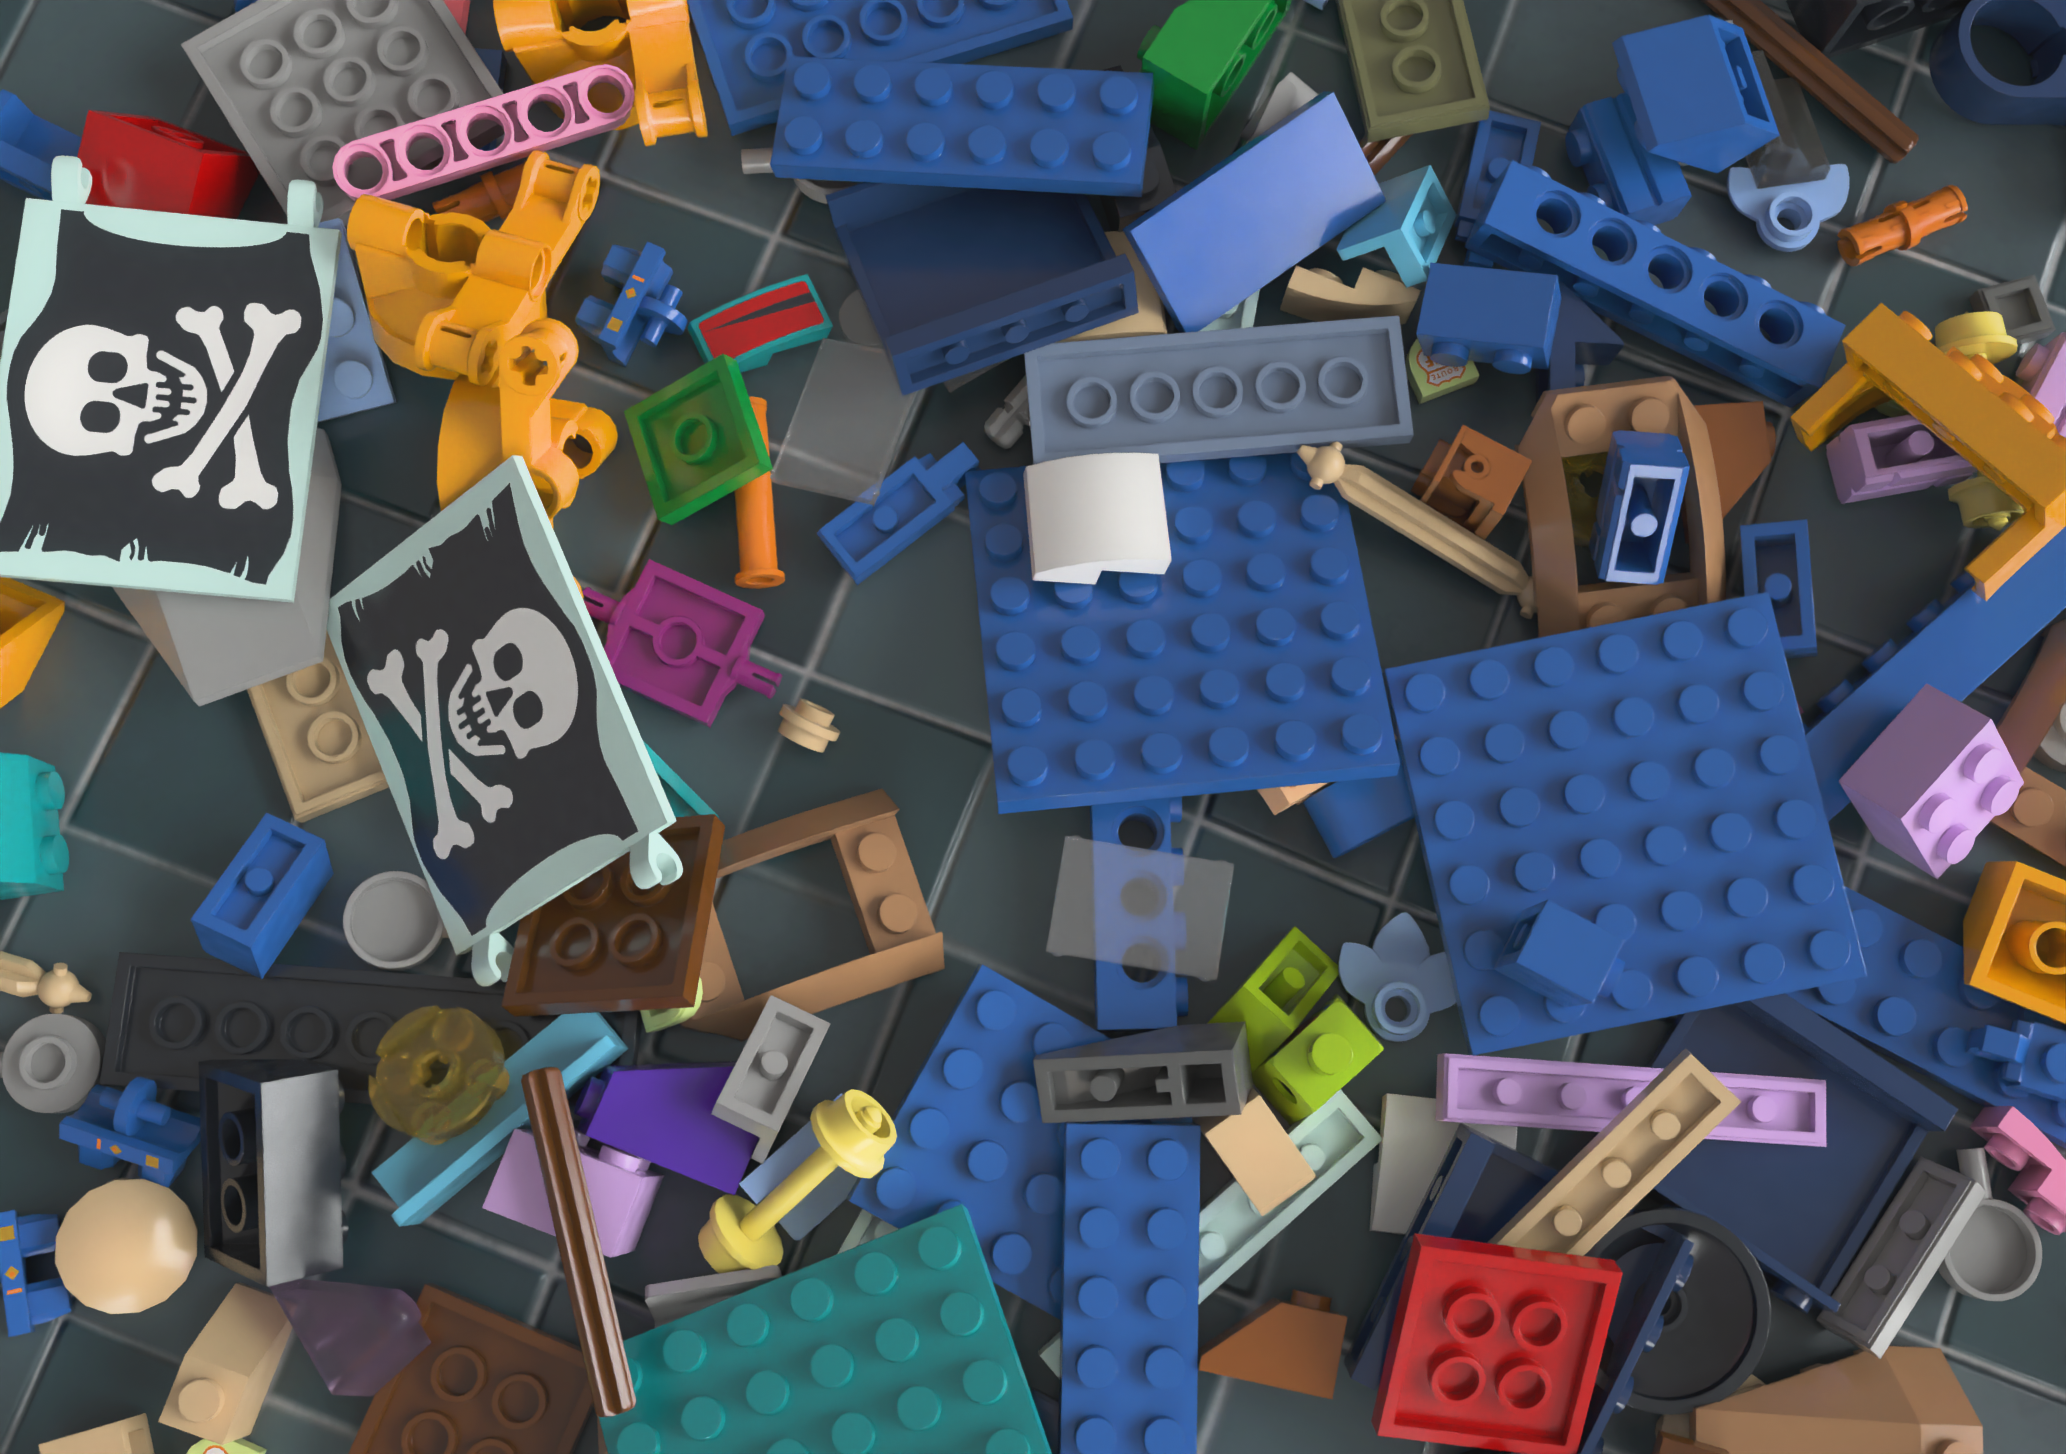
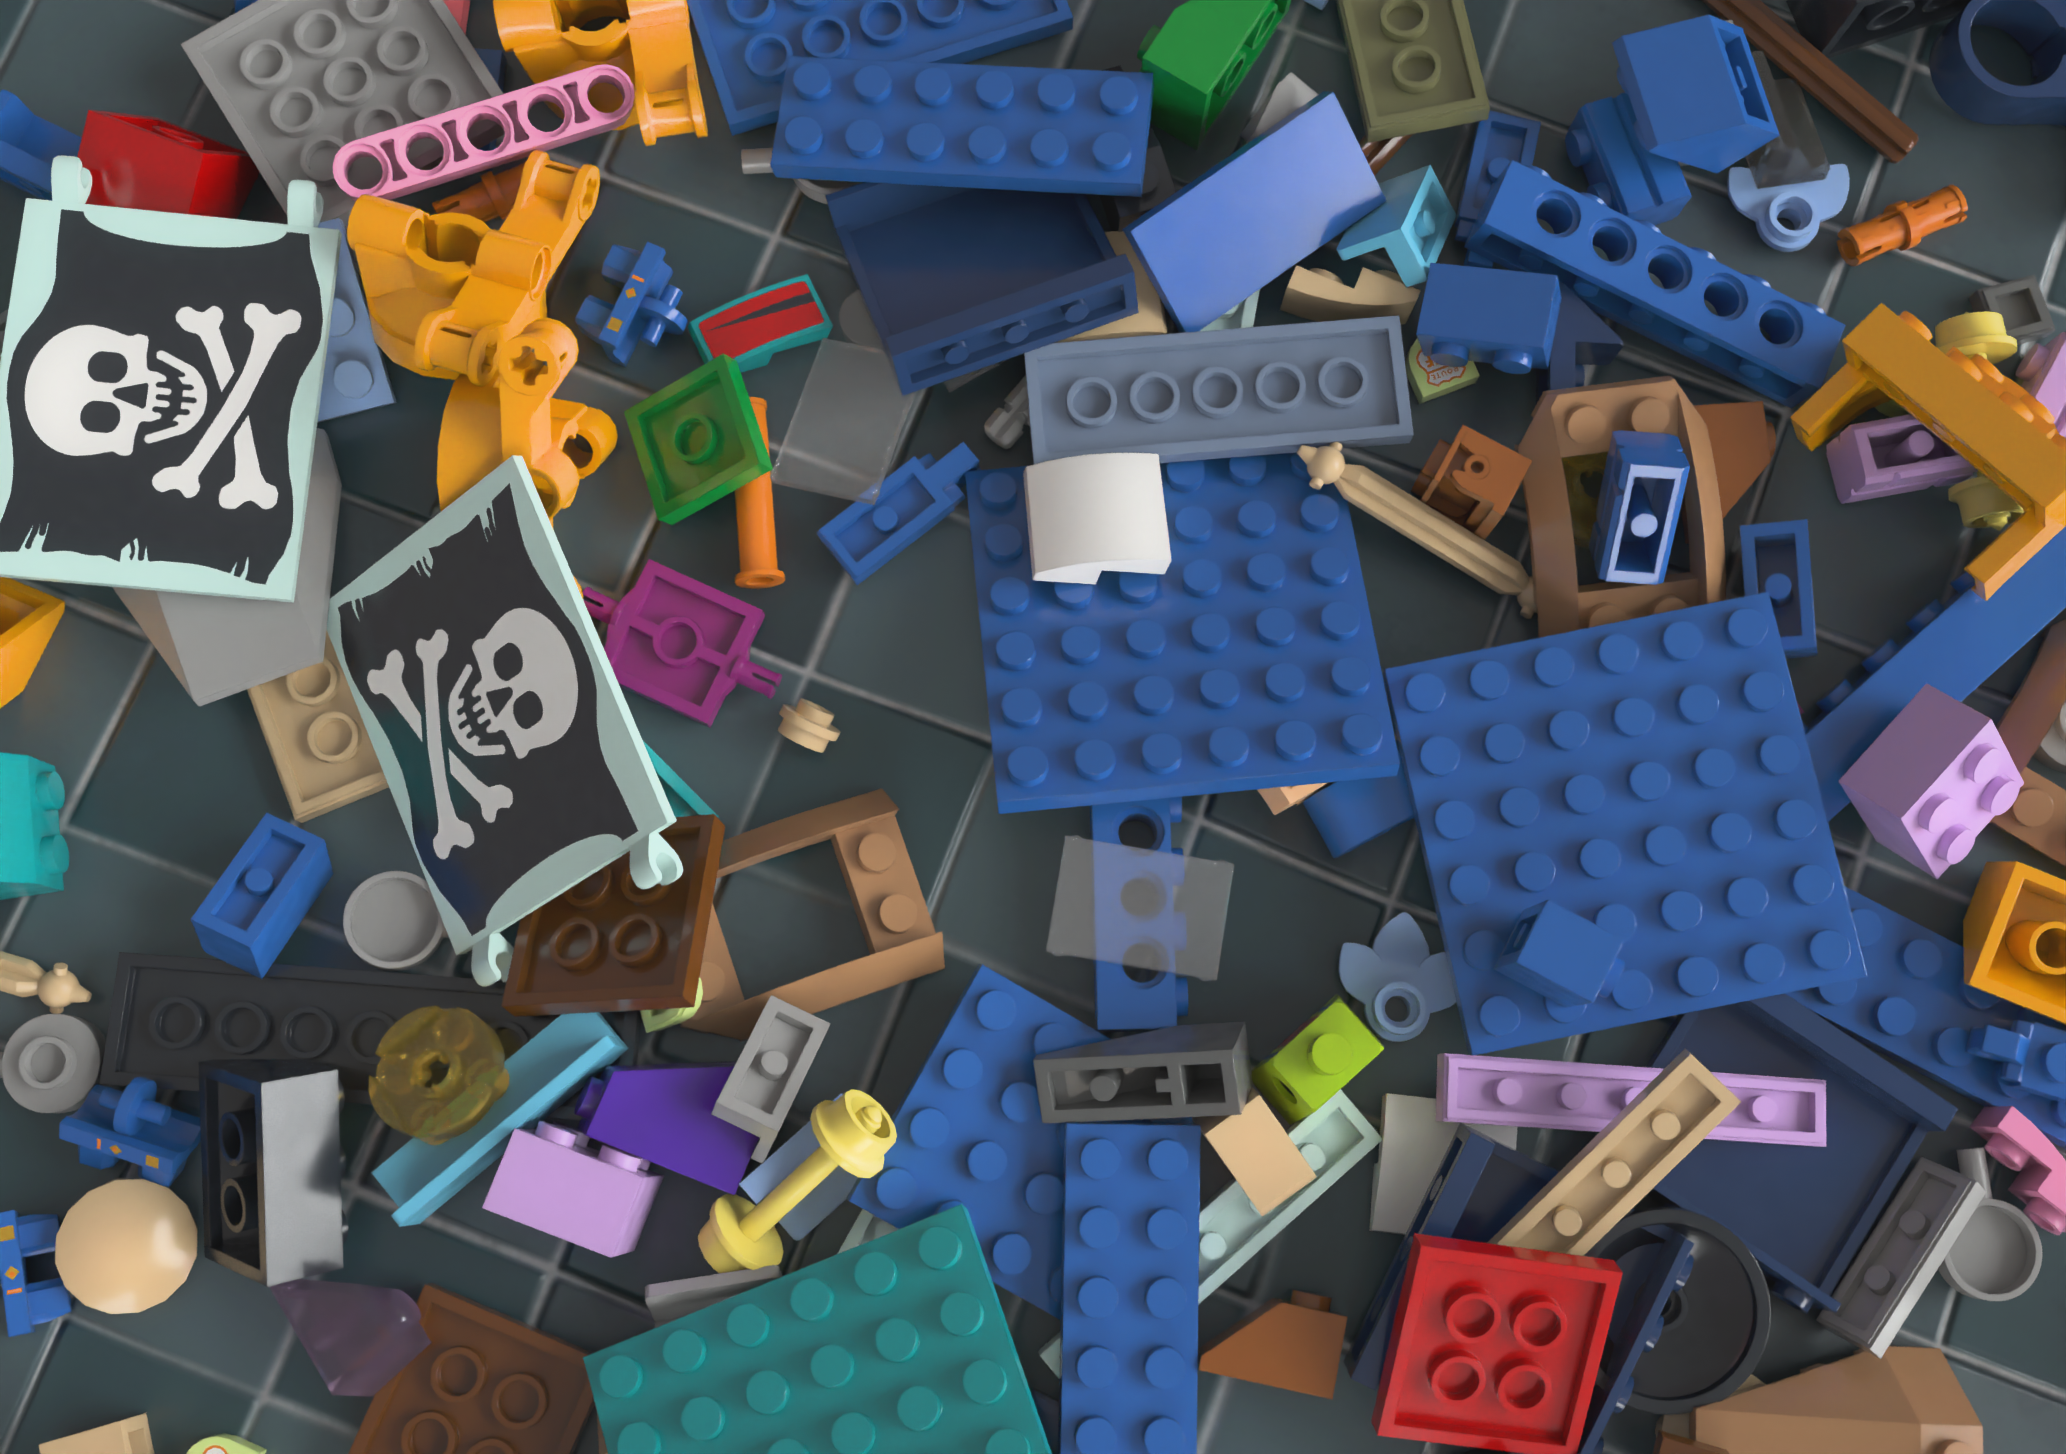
tan slope [158,1282,302,1445] -> none
reddish brown axle [521,1067,636,1417] -> none
lime slope [1207,926,1339,1073] -> none

